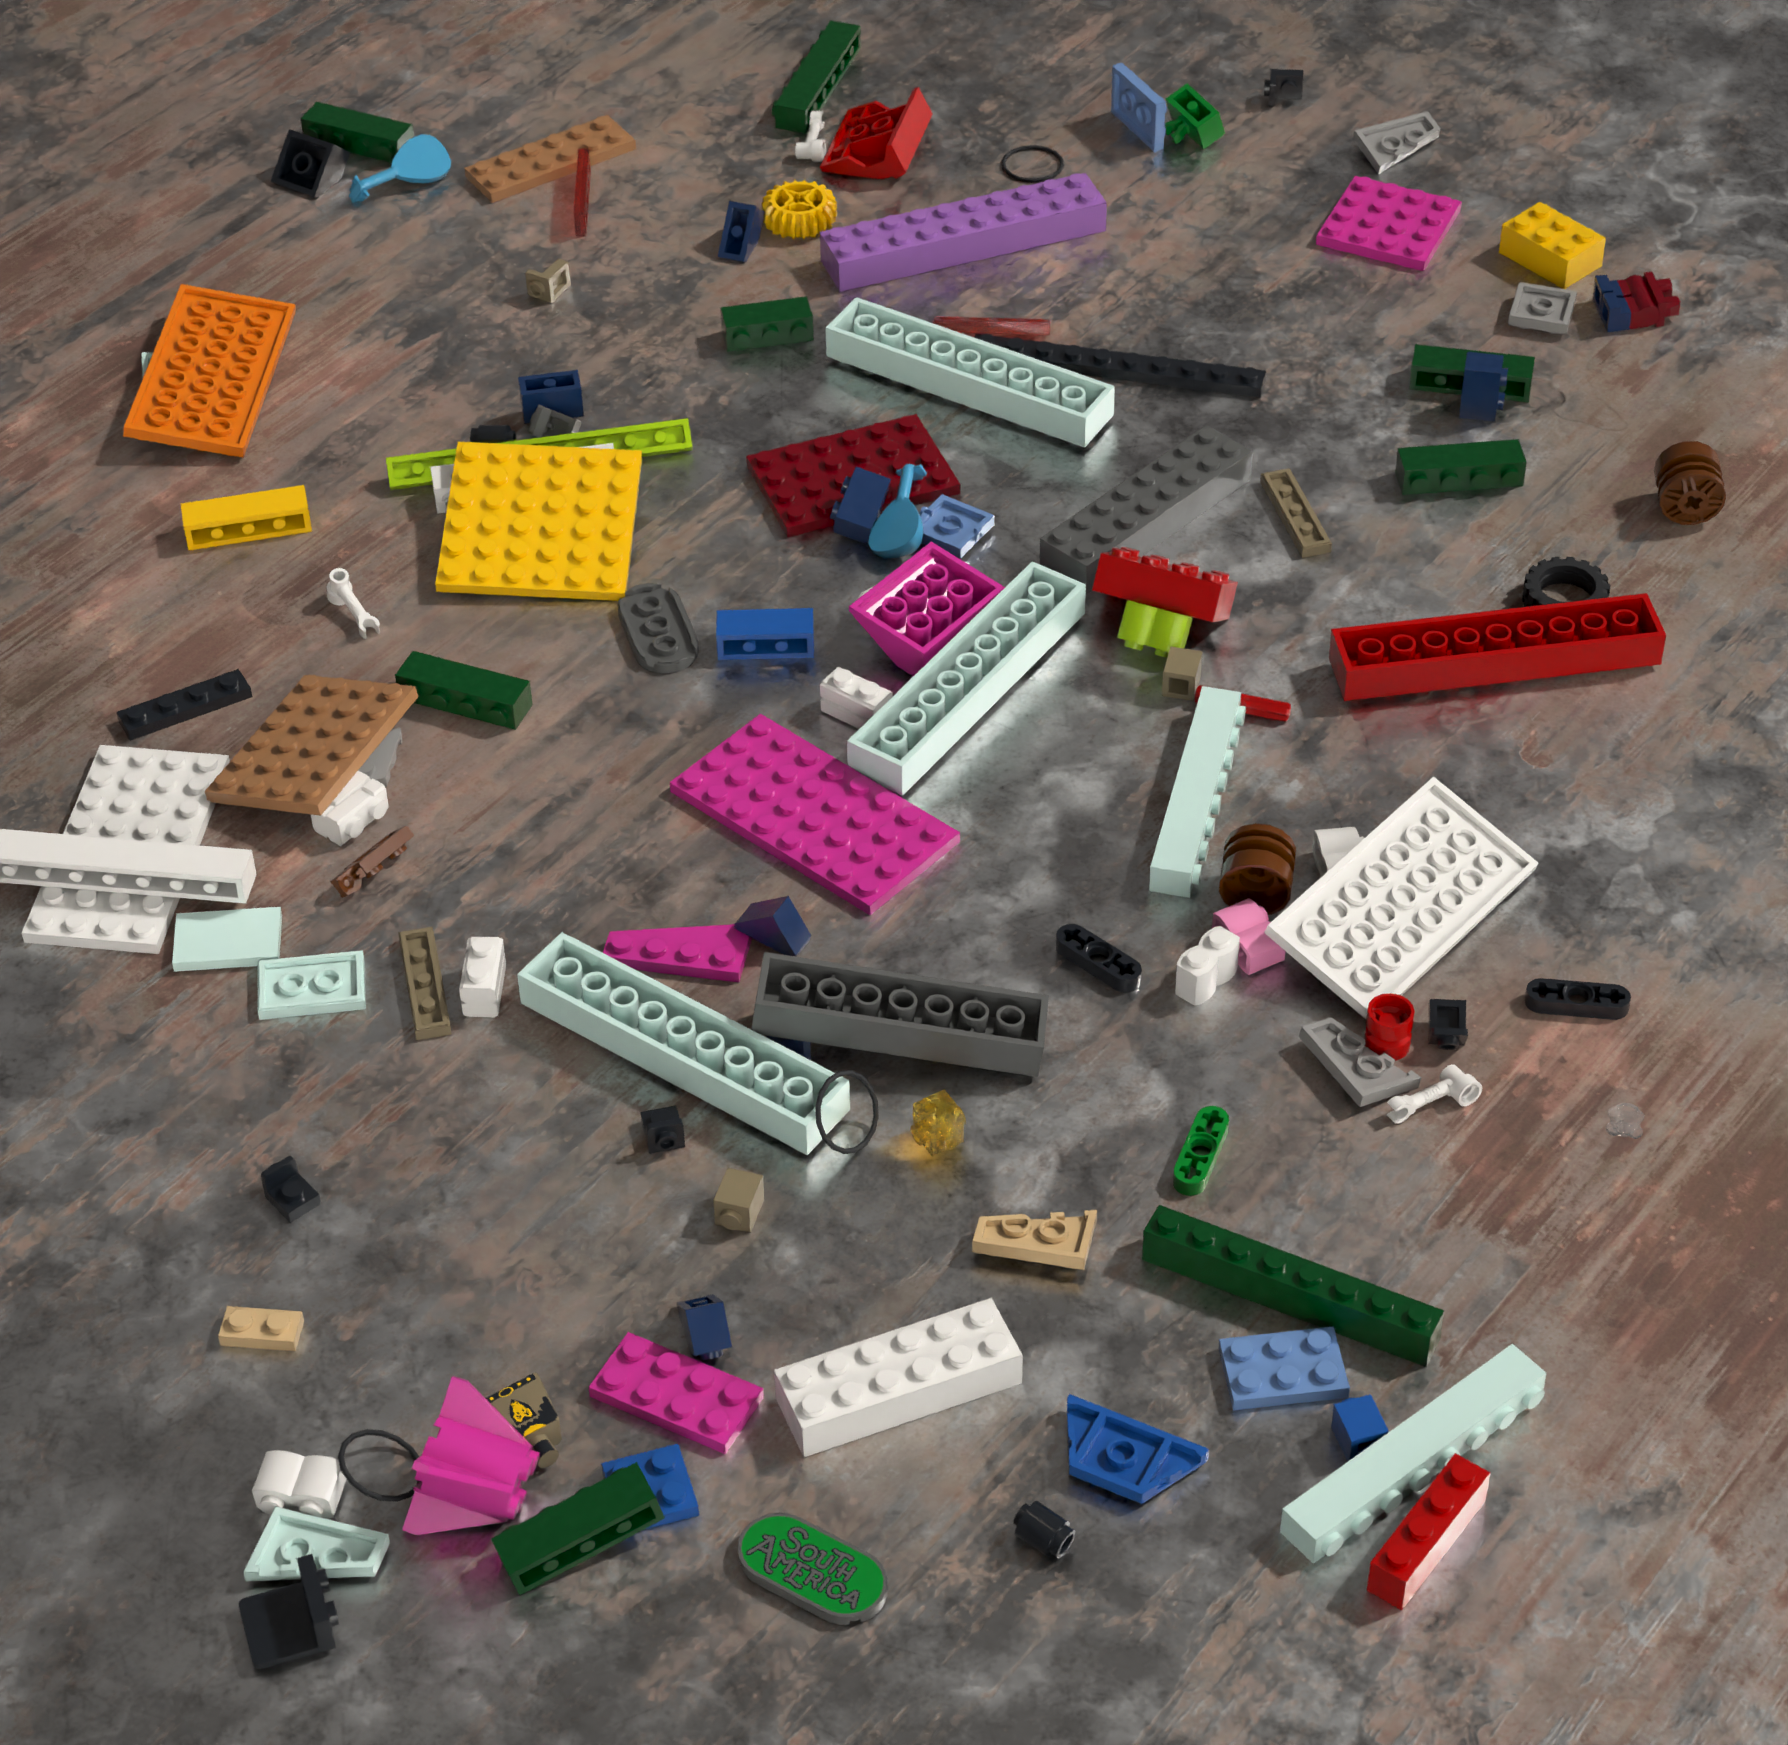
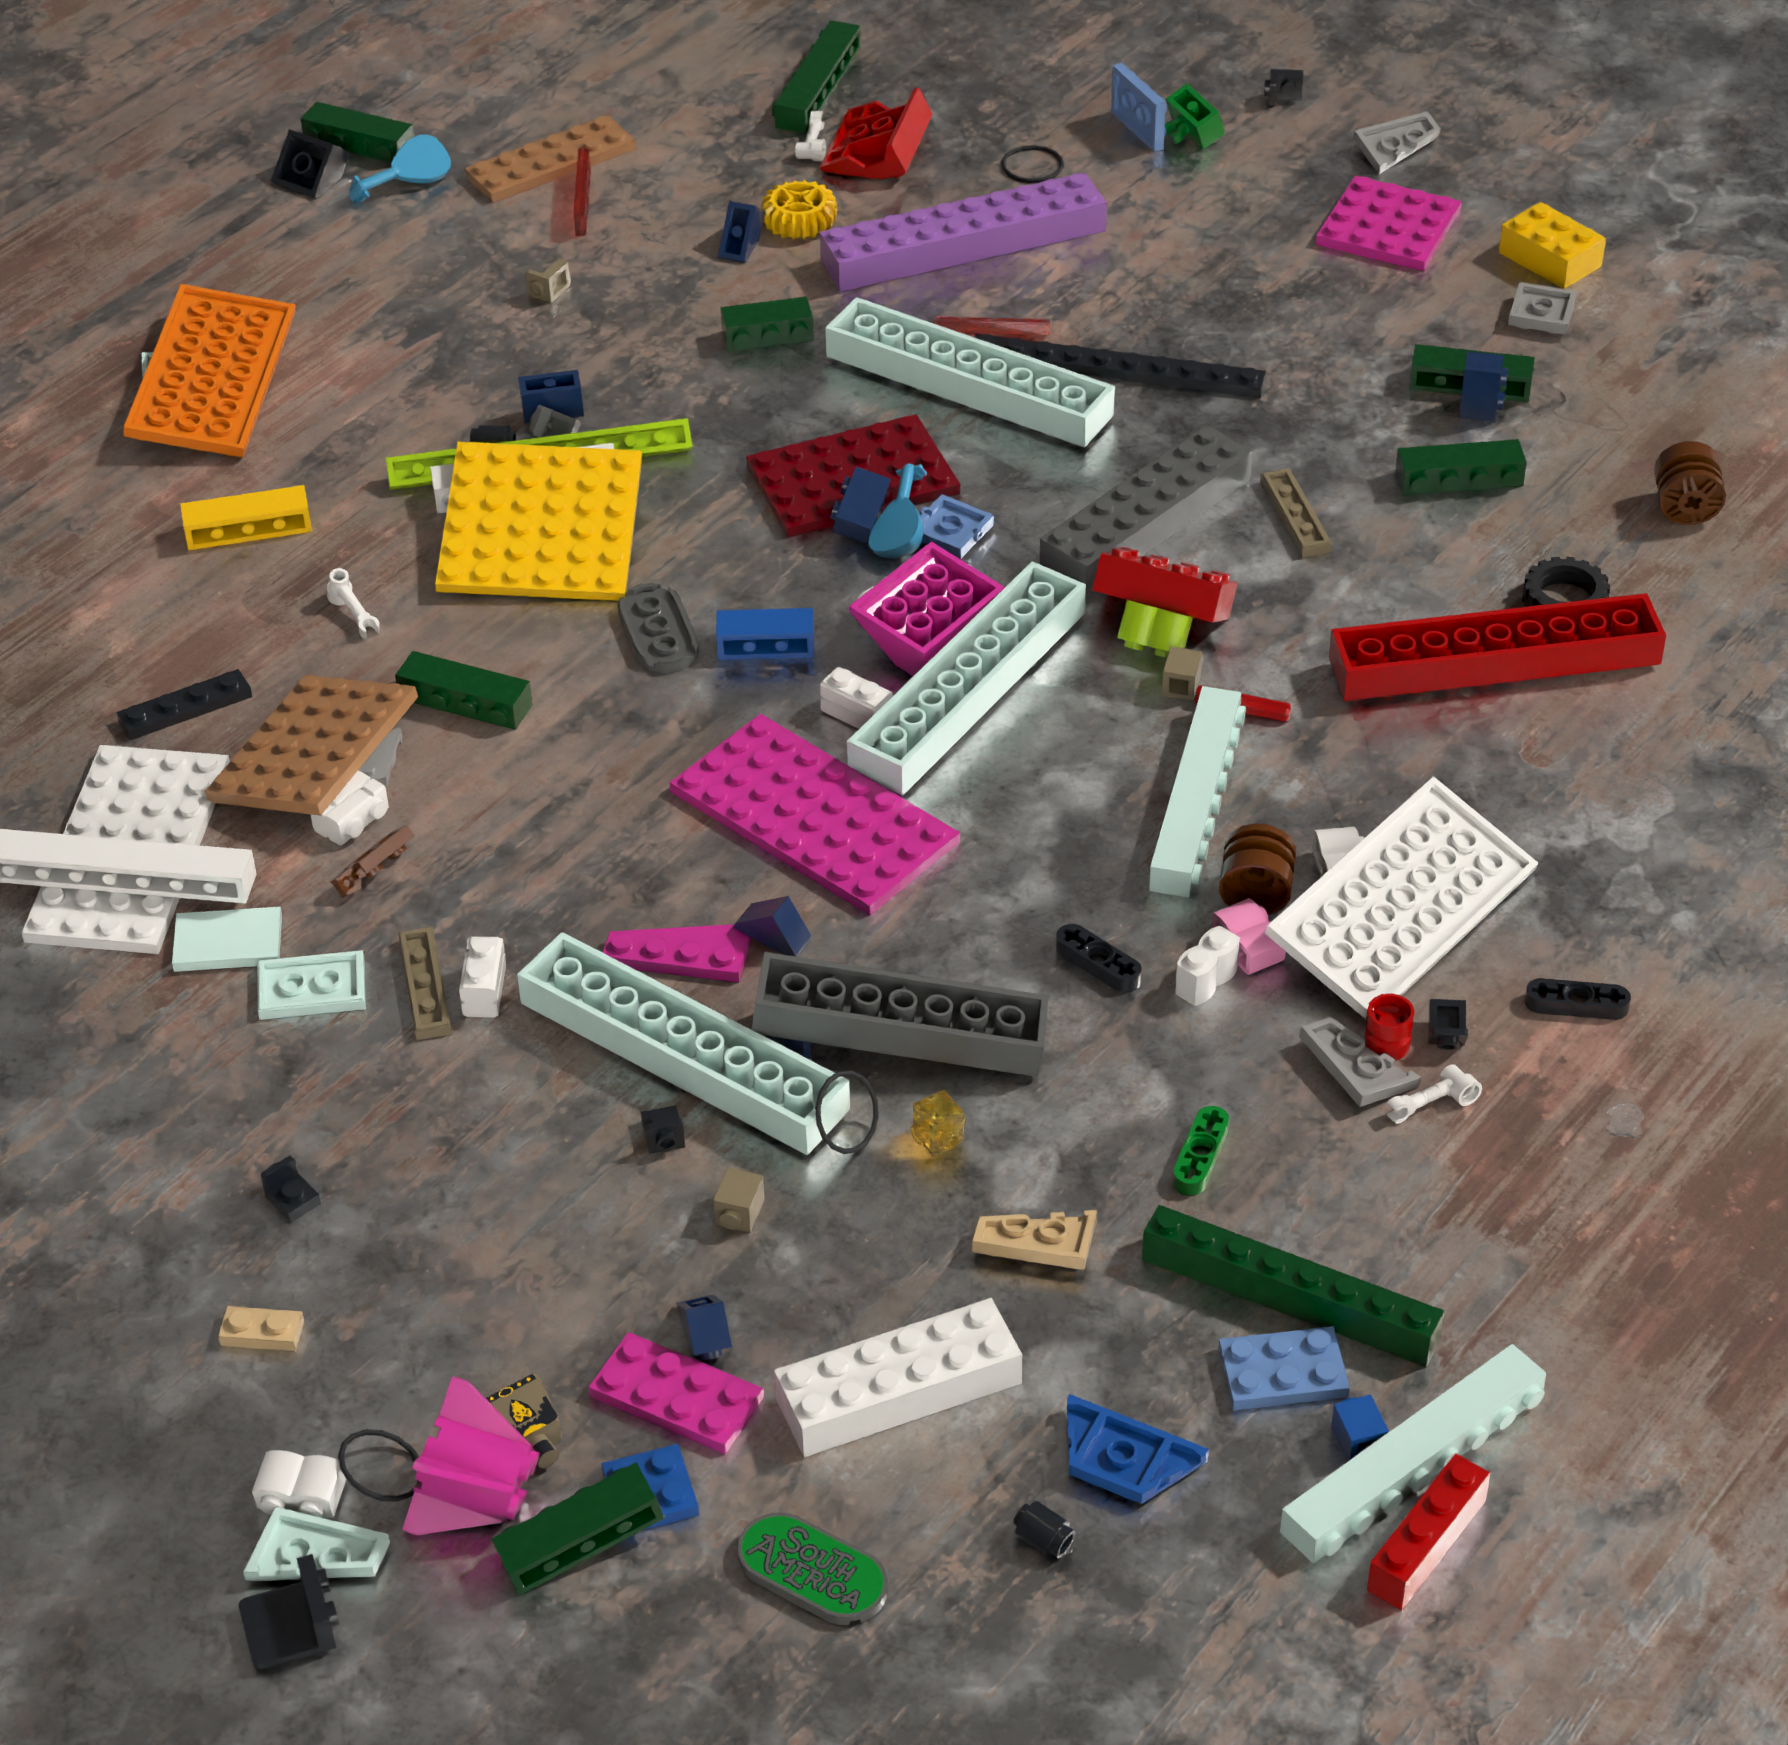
dark red hips [1593,272,1680,333] -> none

